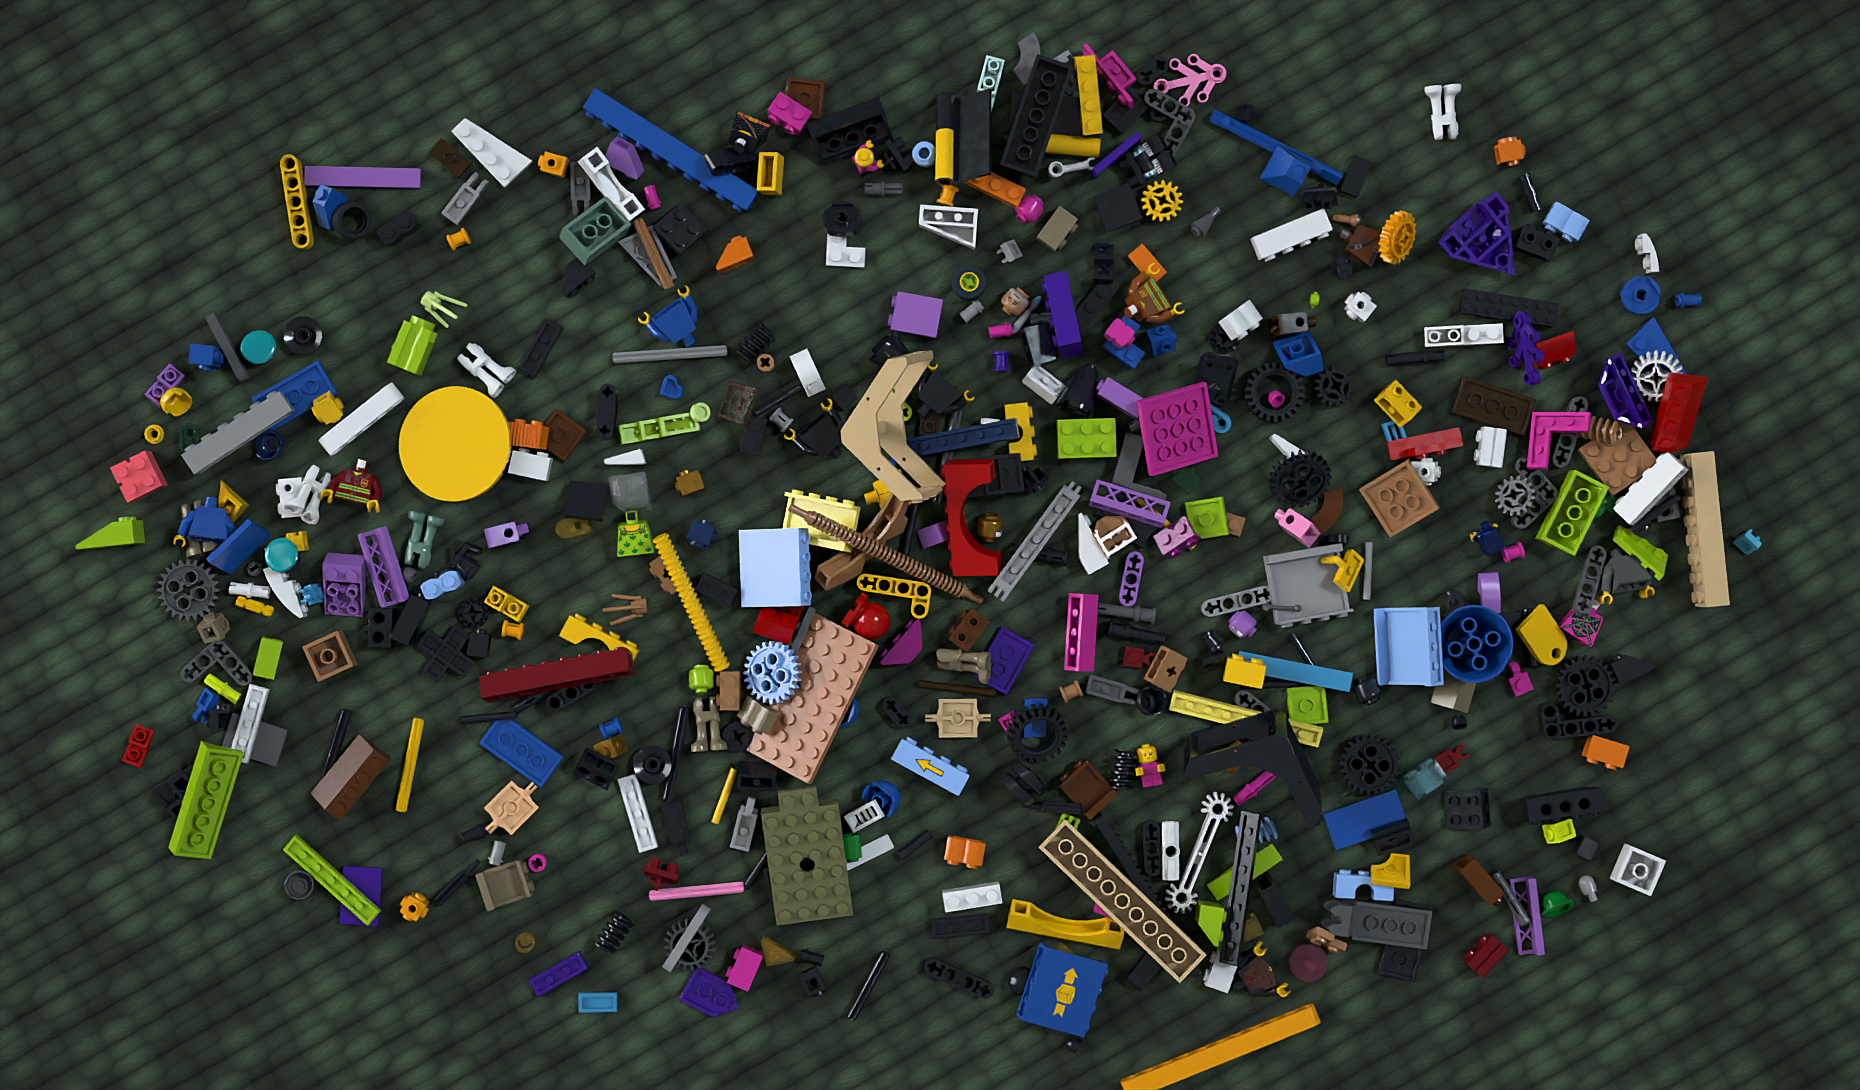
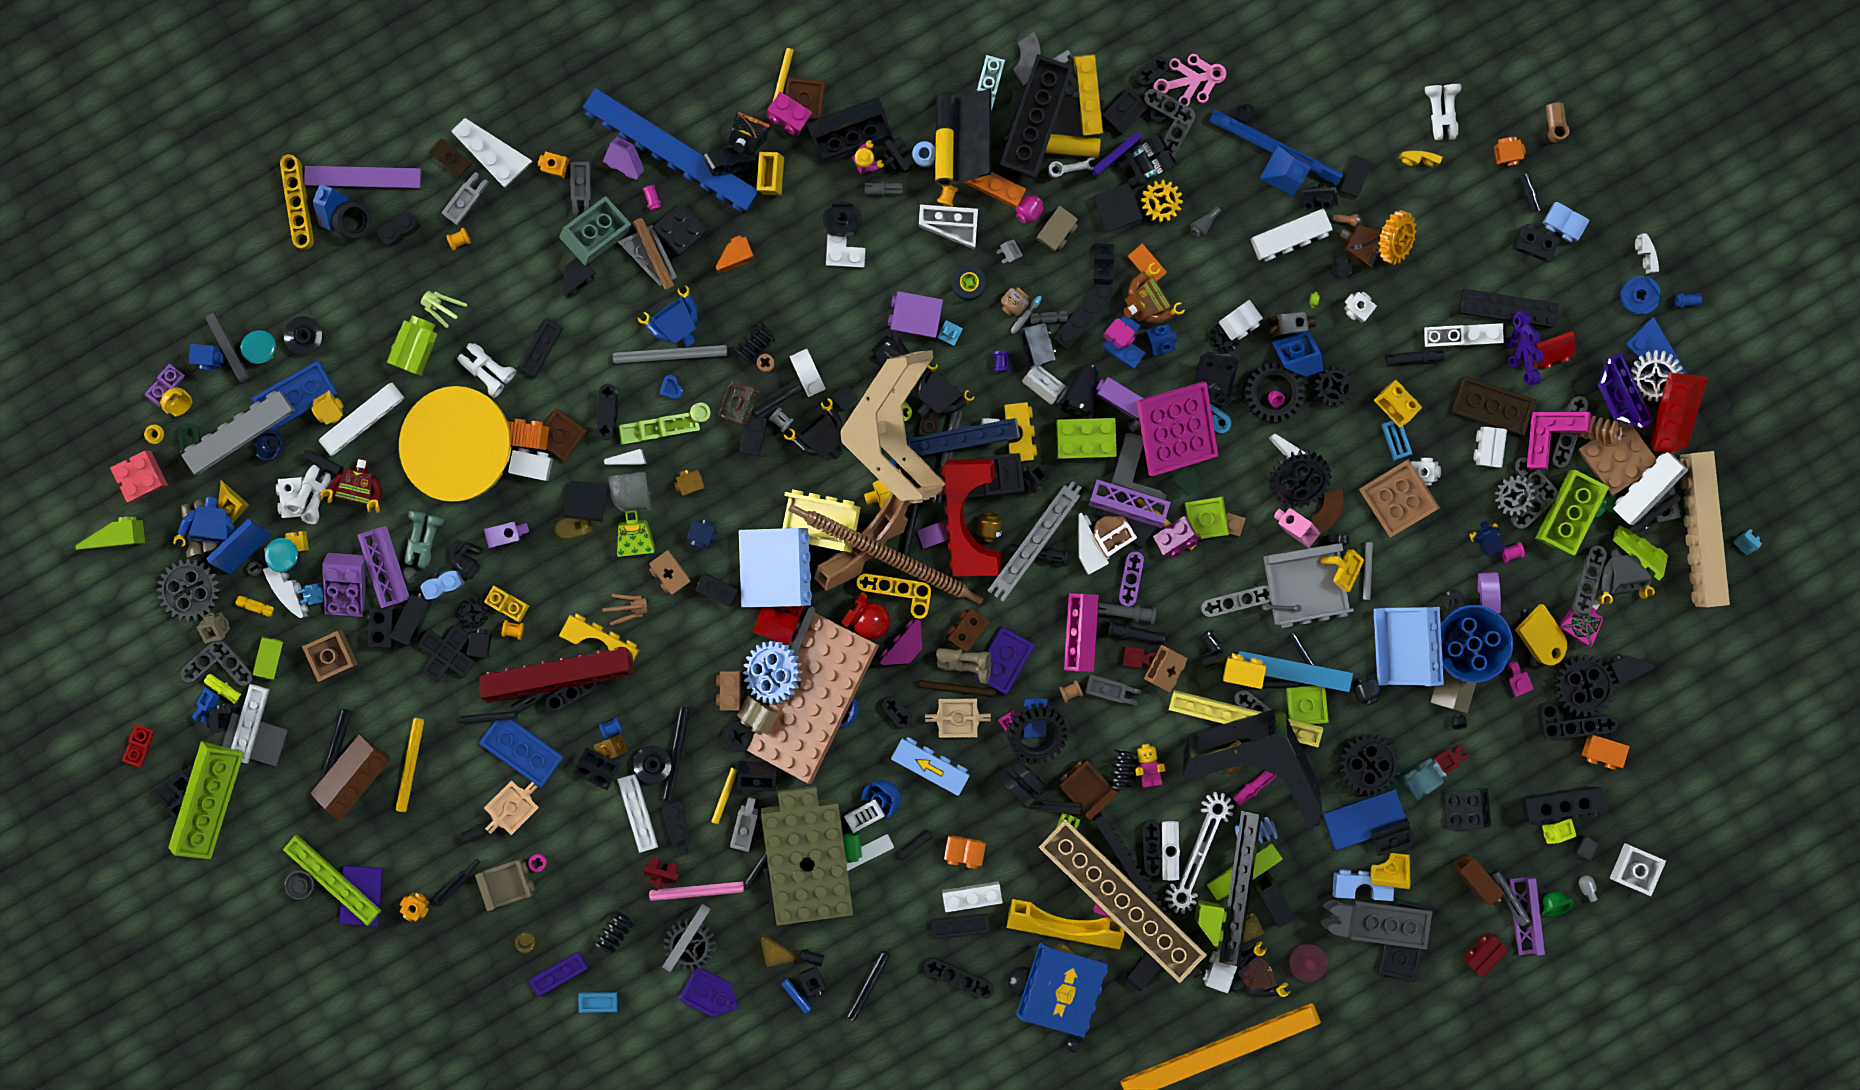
white pin [229,582,271,599] -> none
light grey pin [488,840,507,866] -> none
white arch [578,147,645,221] -> none
yellow piece [653,533,730,672] -> none
lime head [689,665,714,694] -> none
dark tan piece [691,696,727,752] -> none
dark pink brick [726,944,764,991] -> none
light grey pin [959,300,984,323] -> none
dark pink pin [988,322,1013,339] -> none
dark purple wedge [1041,271,1083,360] -> none
dark pink bracket [1082,43,1136,109] -> none
black hair [1136,687,1167,716] -> none
medium lavender head [1228,610,1257,639] -> none
medium nougat plate [1305,927,1348,954] -> none
red bracket [1387,428,1463,460] -> none
dark purple wedge [1438,191,1515,275] -> none
none -> black tile [303,450,344,474]
none -> yellow bar [773,48,794,101]
none -> blue piece [781,978,812,1014]
none -> medium azure tile [937,320,963,346]
none -> yellow slope [1398,151,1443,167]
none -> medium nougat piece [1546,102,1569,143]

